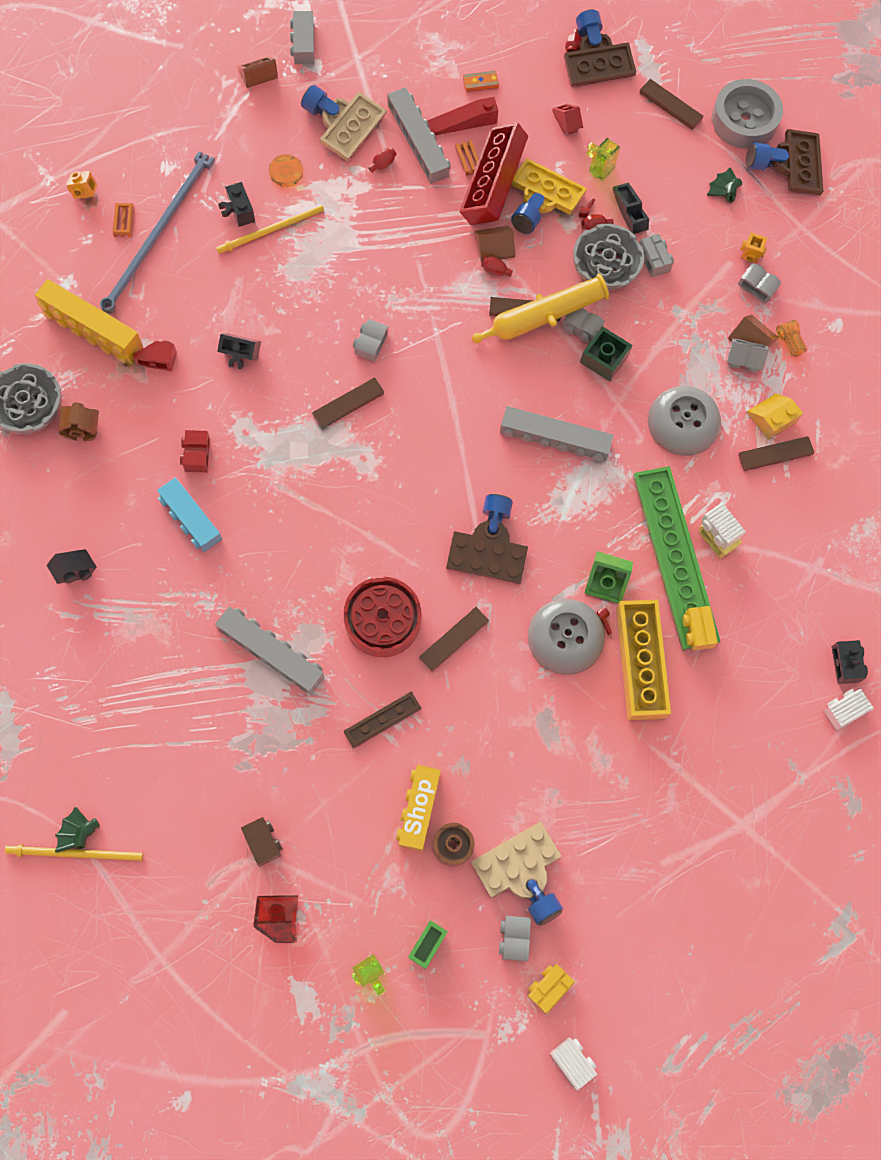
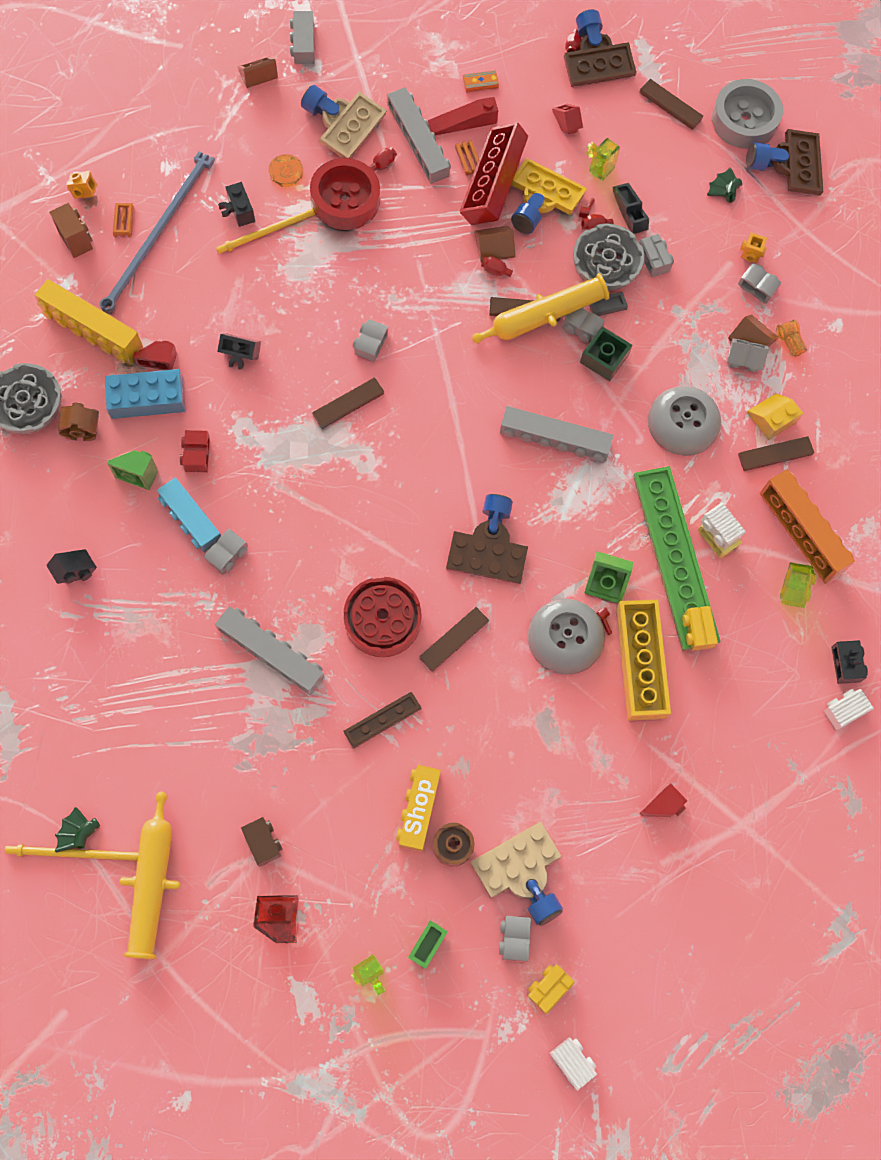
none -> dark orange brick [49,202,93,258]
none -> dark azure brick [105,369,185,419]
none -> bright green slope [107,450,159,490]
none -> yellow piece [119,792,181,960]
none -> light grey brick [204,529,248,574]
none -> red brick [310,158,380,230]
none -> dark grey tile [589,292,628,316]
none -> red slope [639,783,688,817]
none -> orange brick [759,469,855,584]
none -> clear neon green brick [779,562,817,608]

